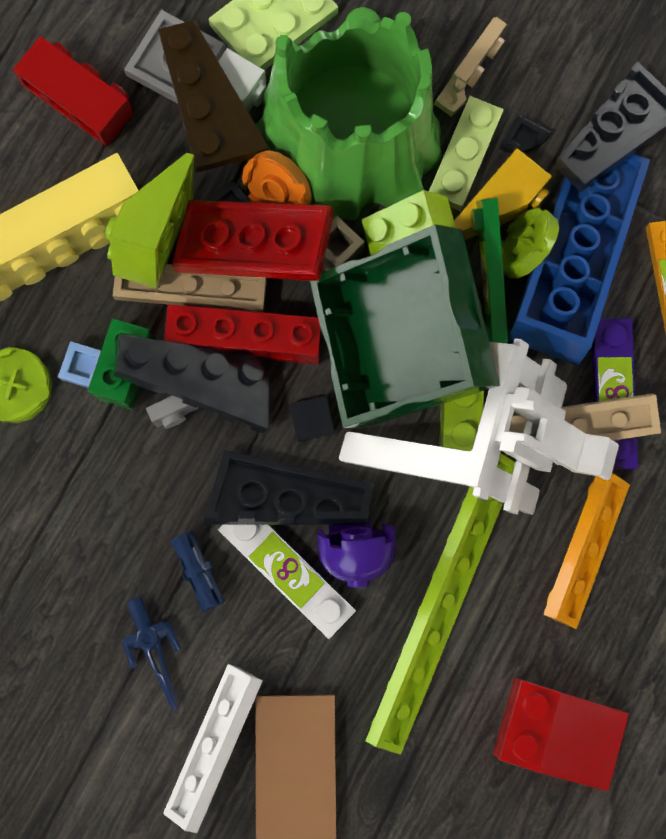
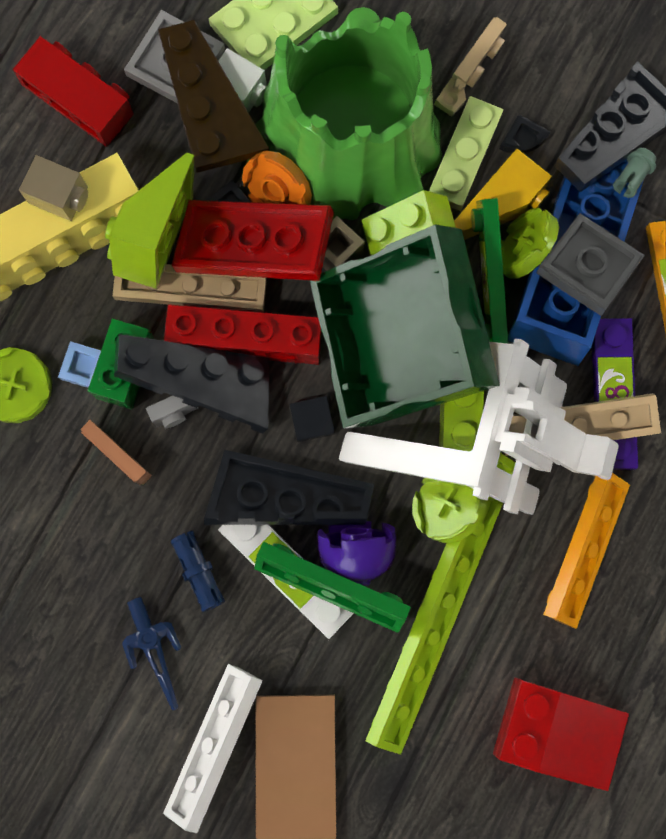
none -> dark tan brick [19,155,88,221]
none -> nougat tile [80,420,152,485]
none -> green plate [254,542,411,633]
none -> lime tile [412,478,486,543]
none -> dark grey tile [536,213,645,316]
none -> sand green pin [613,148,656,198]

